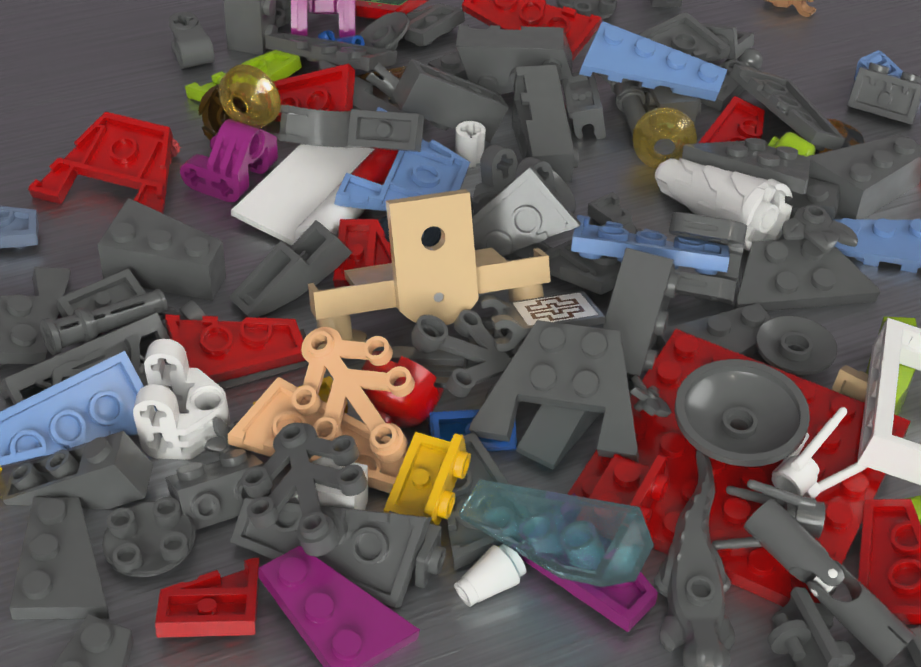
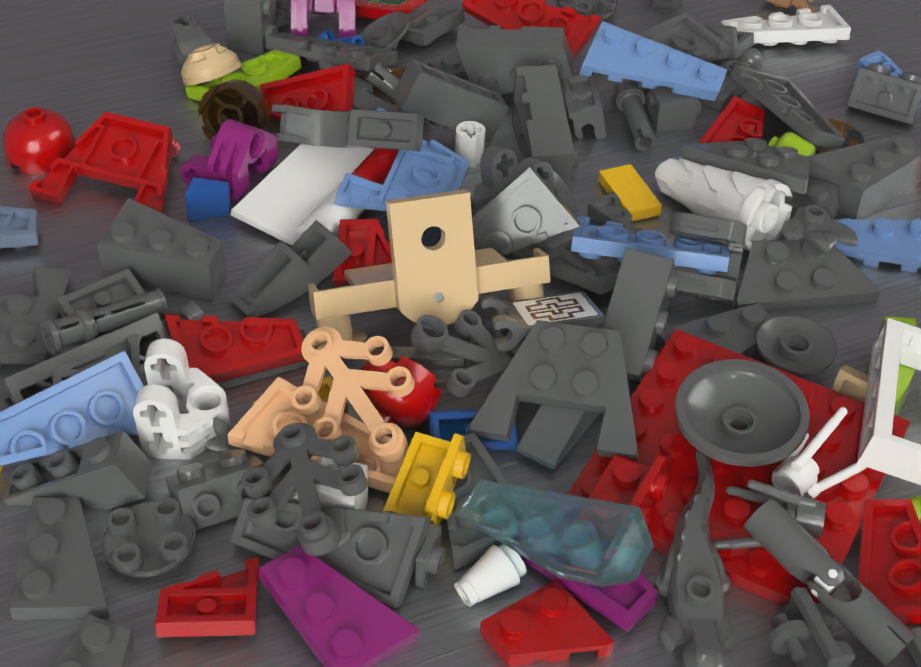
clear yellow piece [219,64,281,128] -> none
dark grey plant [630,374,672,417] -> none
clear yellow piece [633,107,697,169] -> none
none -> red cylinder [3,107,76,175]
none -> tan piece [180,43,241,85]
none -> blue slope [185,177,231,221]
none -> red wing [480,579,614,667]
none -> yellow tile [598,164,662,222]
none -> white wing [720,5,851,46]

